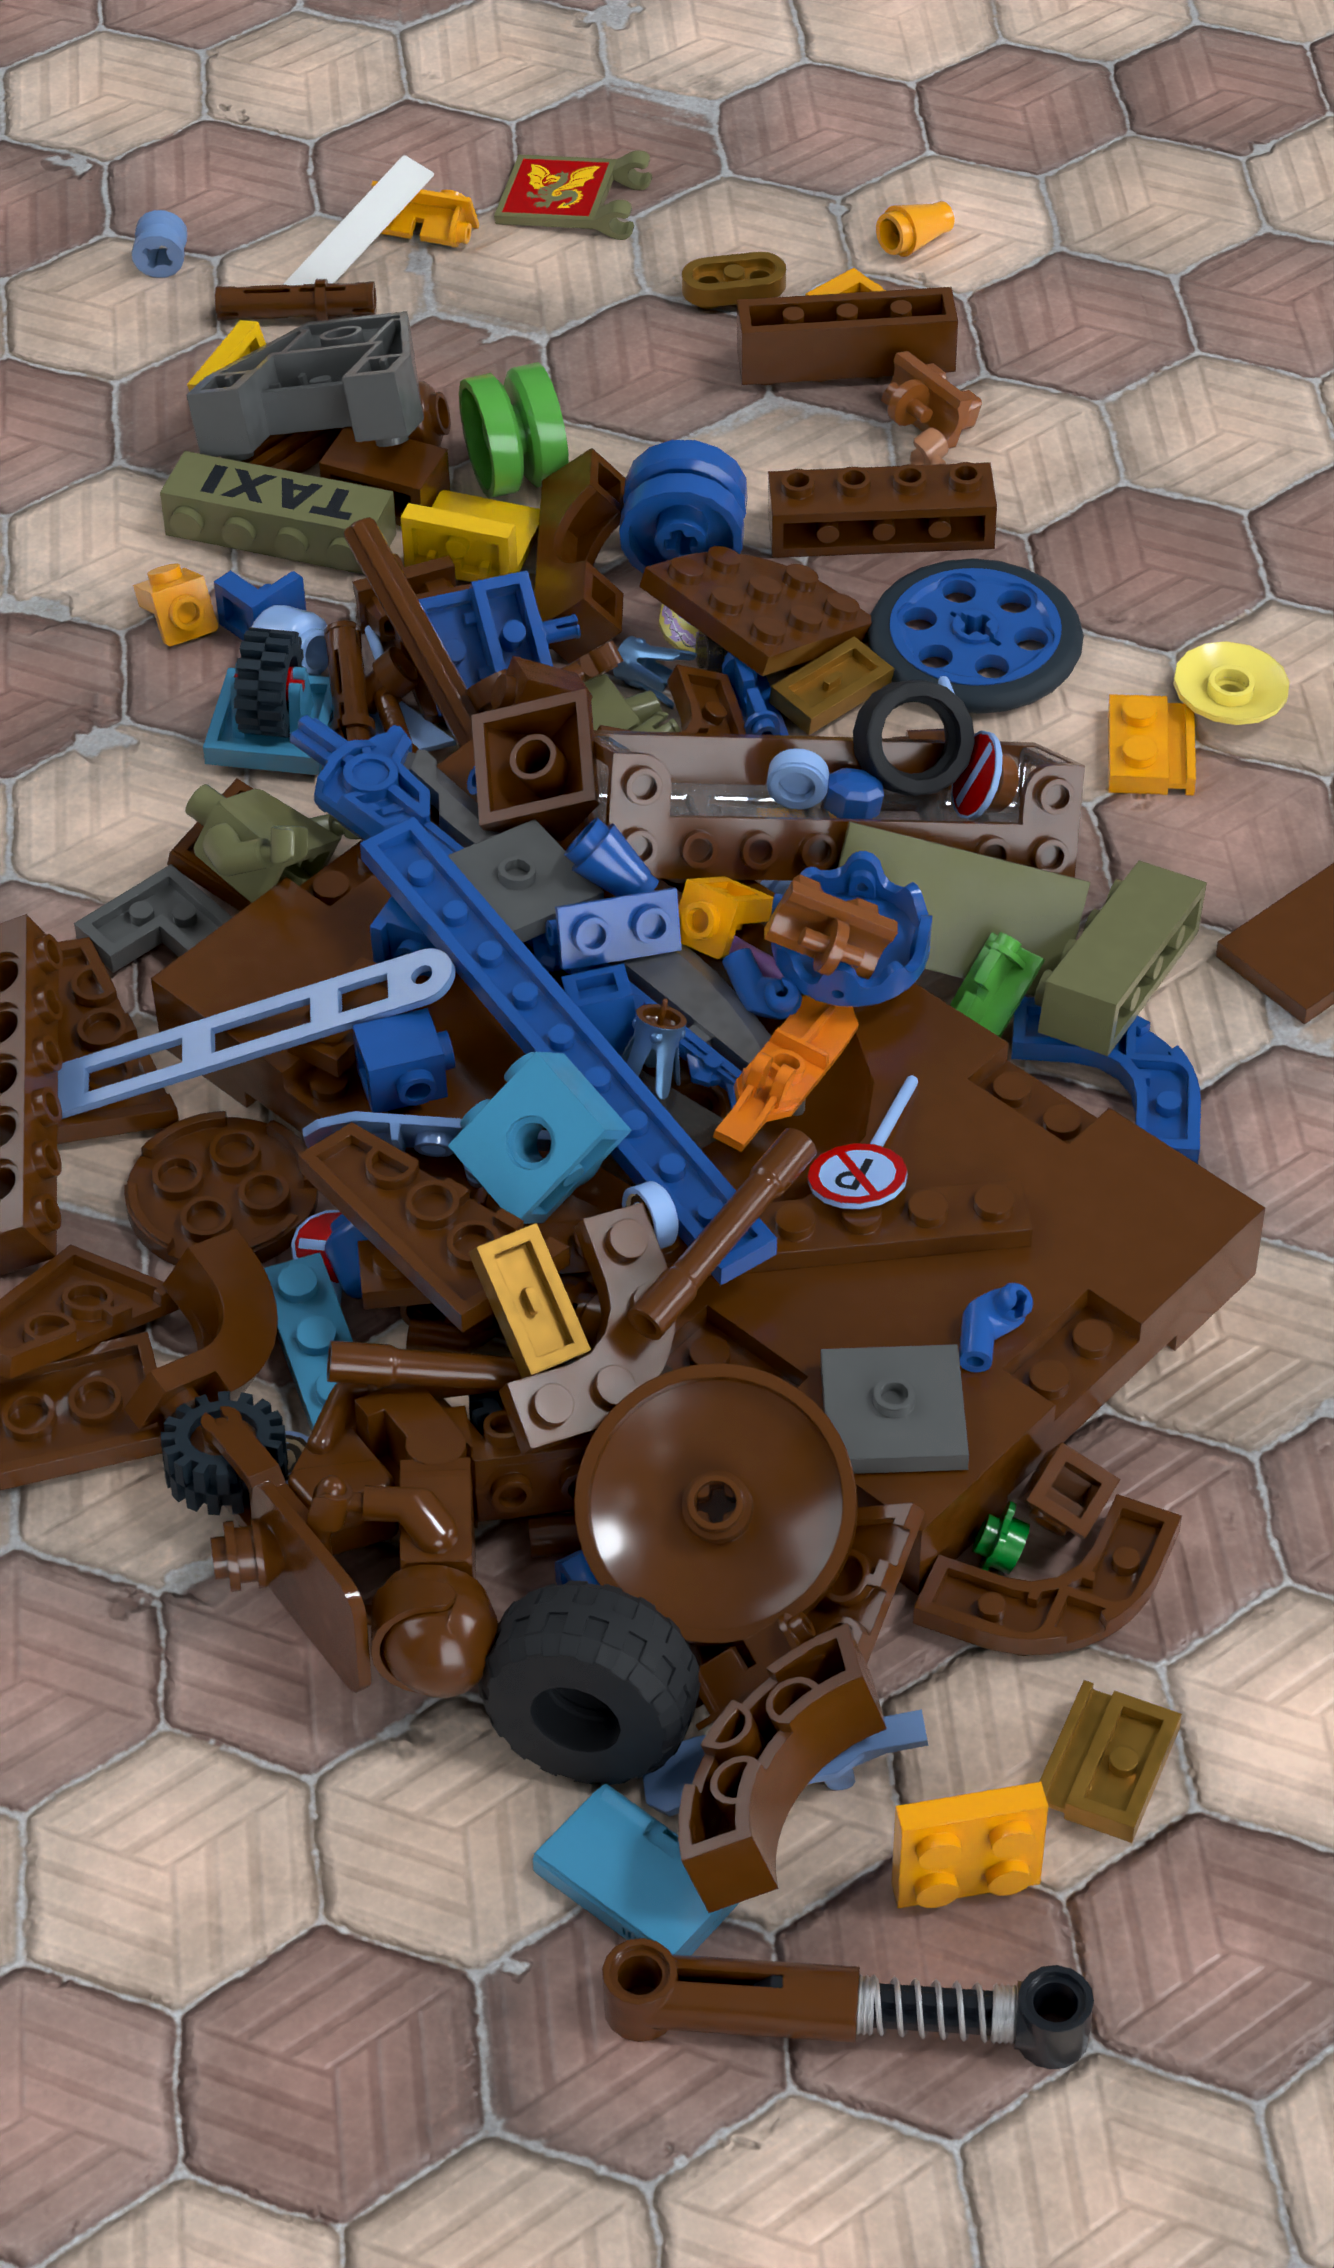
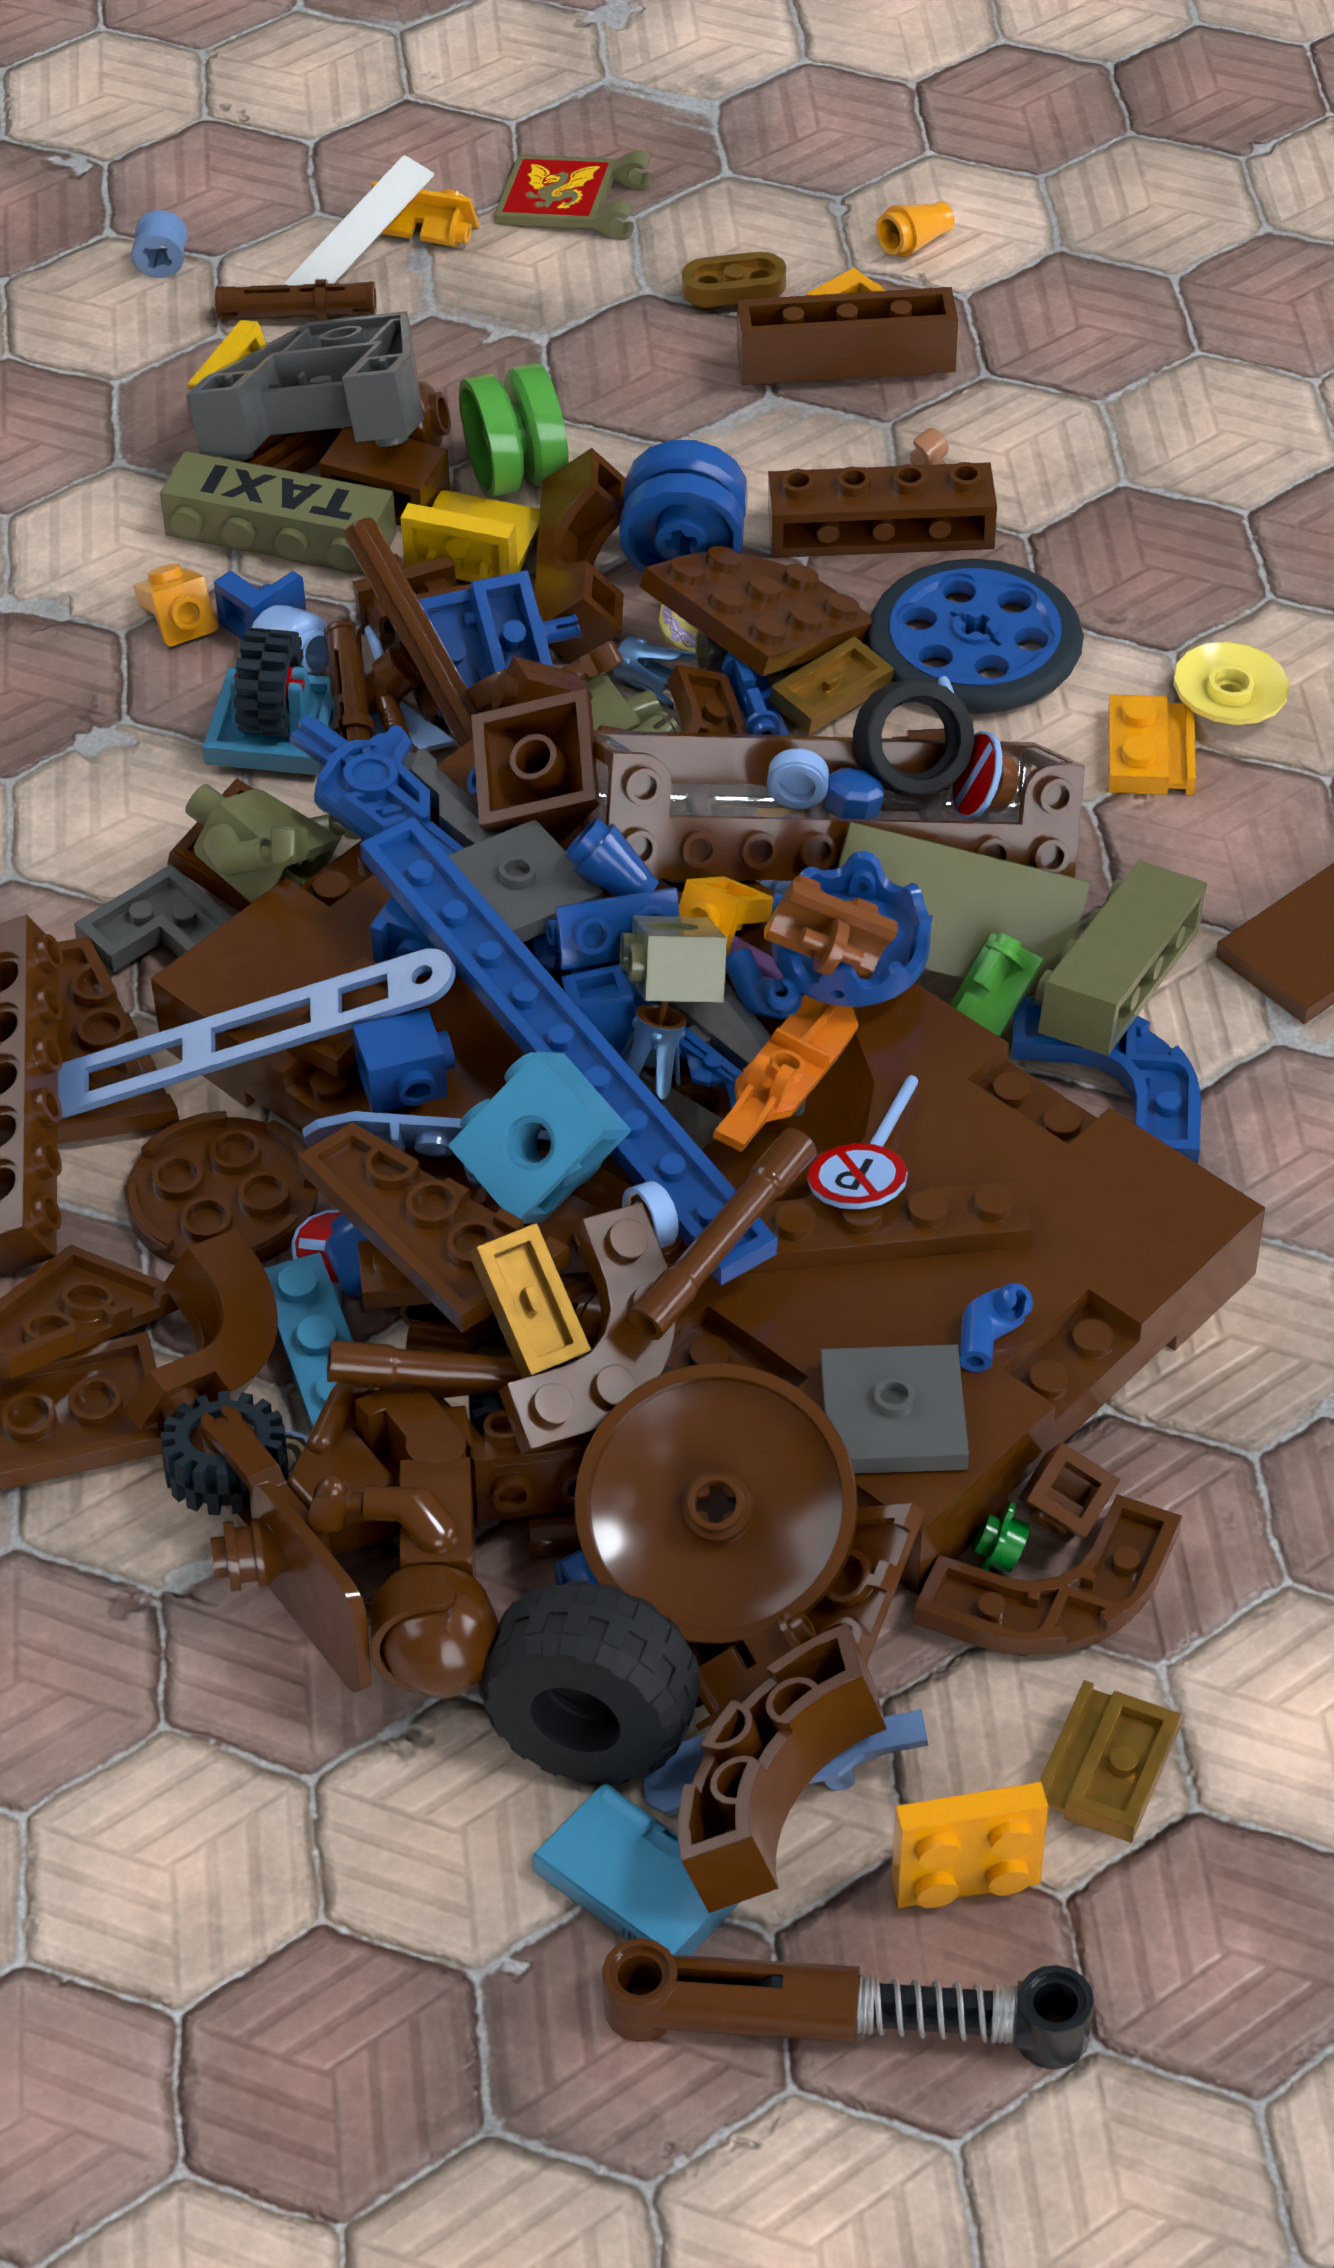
dark orange hips [881,351,982,448] -> none
none -> brick [620,915,727,1003]

